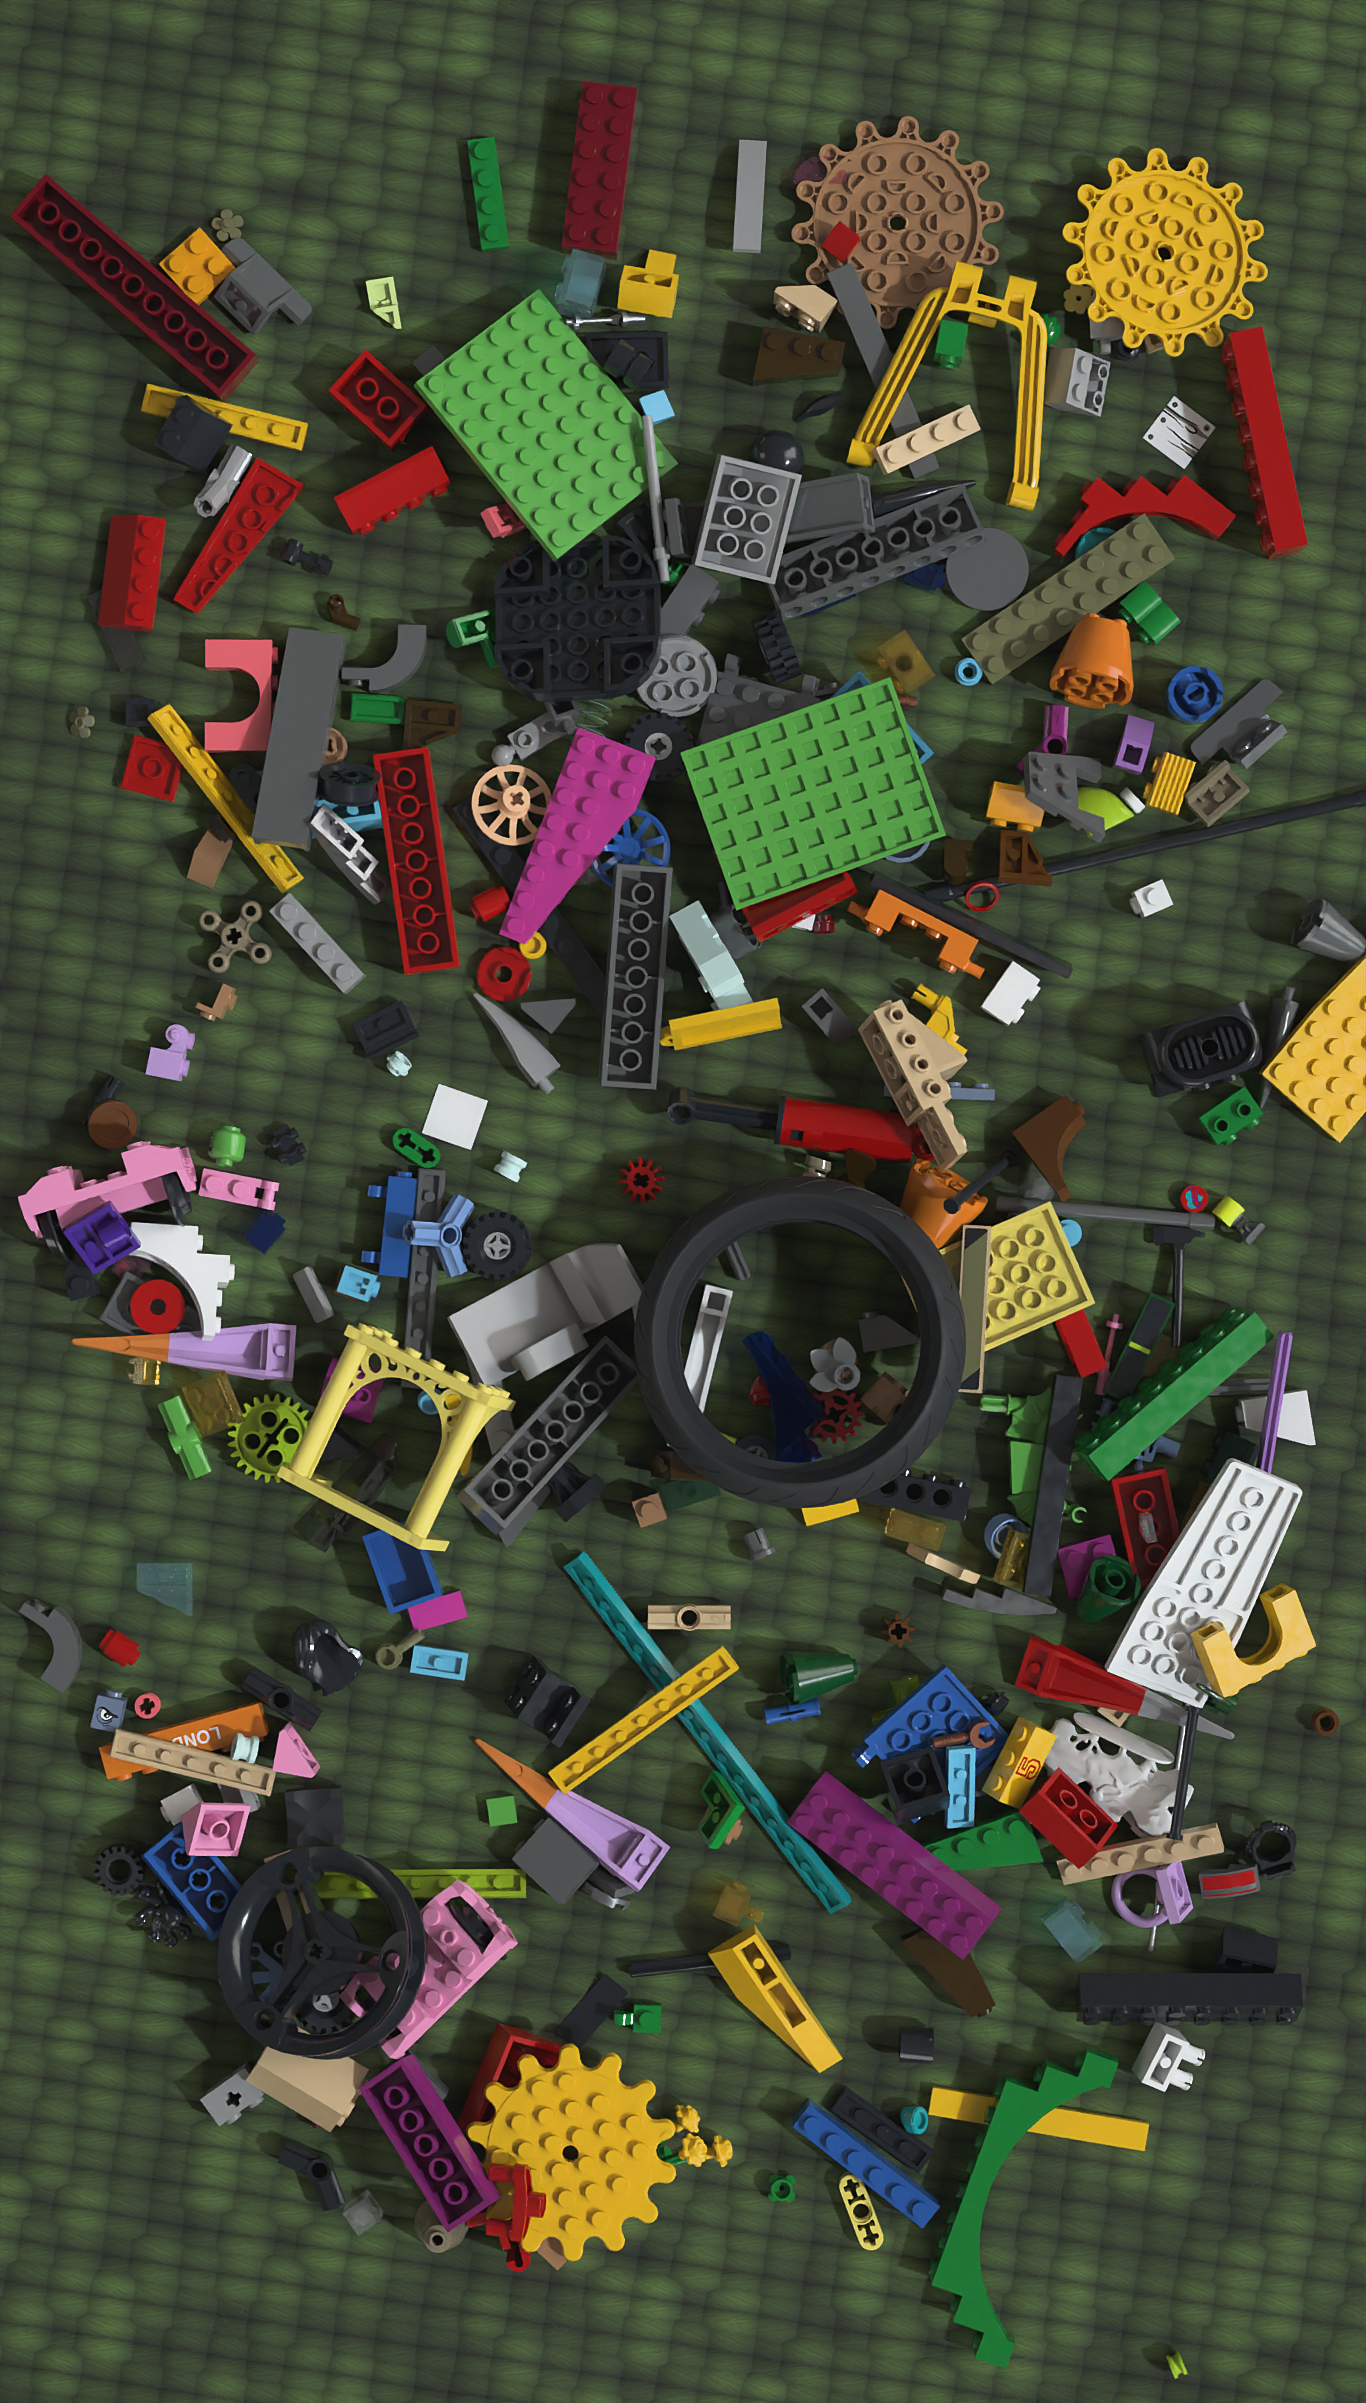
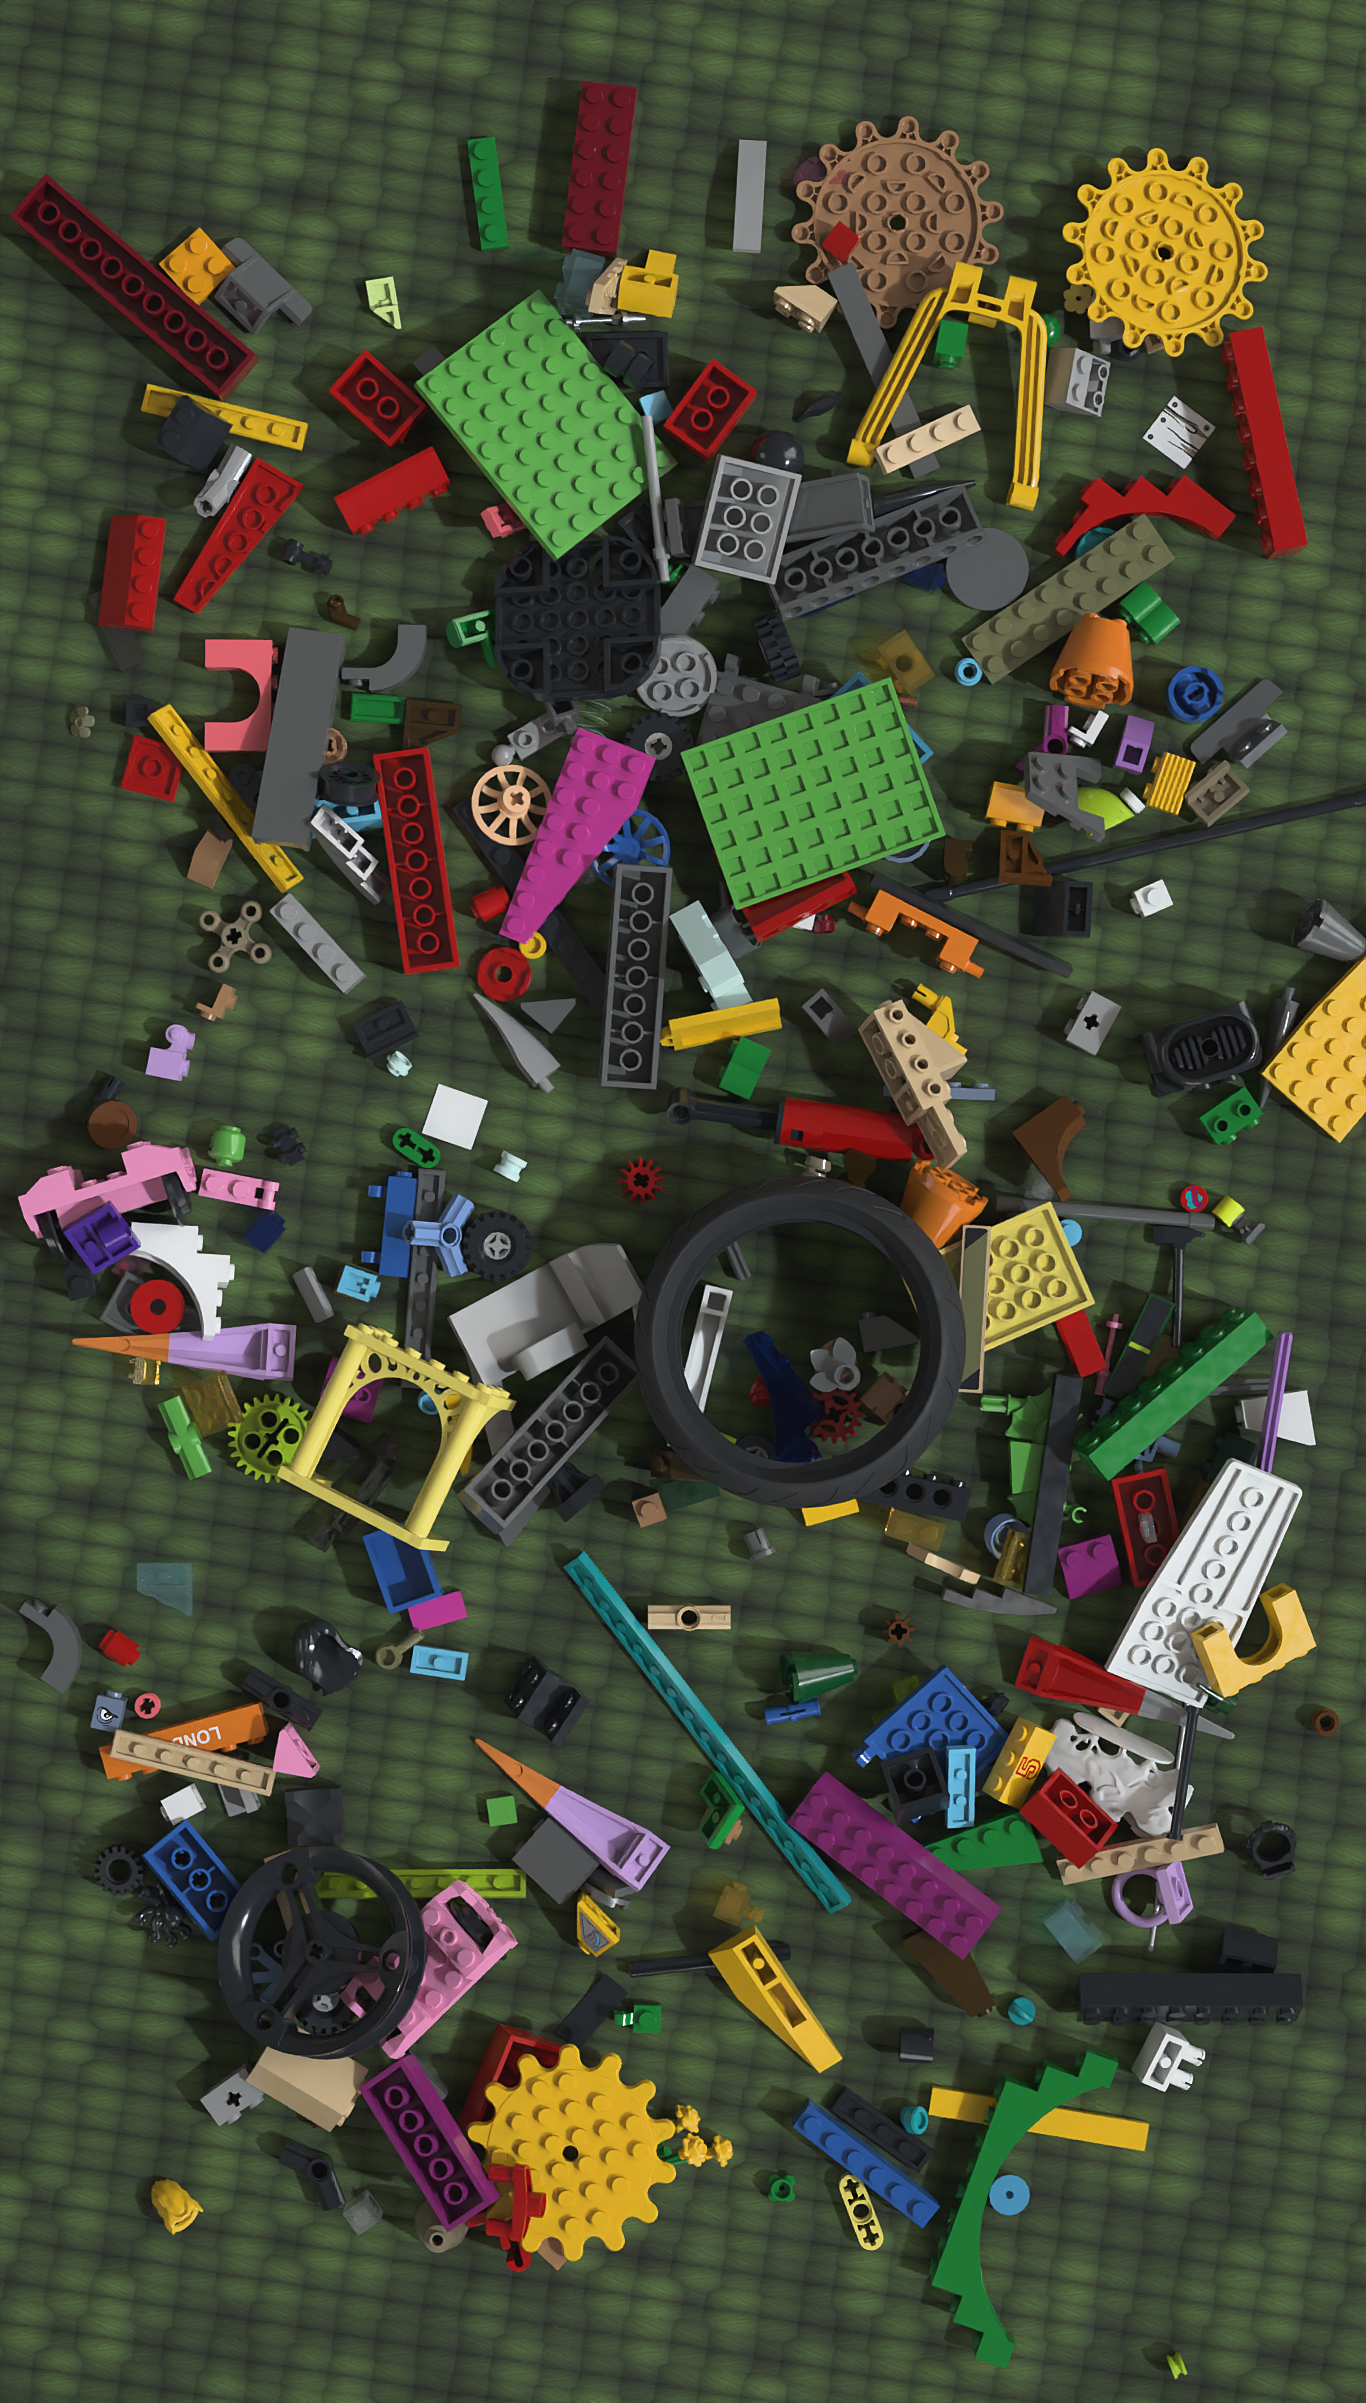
bright pink slope [182,1802,251,1856] -> none
olive plant [212,209,244,242] -> none
light aqua wheel [230,1733,259,1764] -> none
yellow plate [548,1645,739,1795] -> none
dark brown wedge [752,326,845,387] -> none
copper piece [931,1719,995,1749] -> none
black bar [943,1150,1017,1214] -> none
red piece [964,881,999,912] -> none
white brick [980,961,1040,1026] -> none
dark green cone [1075,1555,1141,1623] -> none
slope [1199,1864,1261,1899] -> none
none -> yellow piece [151,2179,203,2235]
none -> yellow slope [577,1892,620,1957]
none -> tan wing [586,258,627,315]
none -> red brick [663,358,757,464]
none -> green brick [716,1036,771,1100]
none -> dark azure piece [989,2174,1030,2215]
none -> teal tile [1008,1996,1035,2025]
none -> black slope [1032,881,1093,939]
none -> light grey brick [1063,991,1121,1056]
none -> white bracket [1067,710,1109,748]

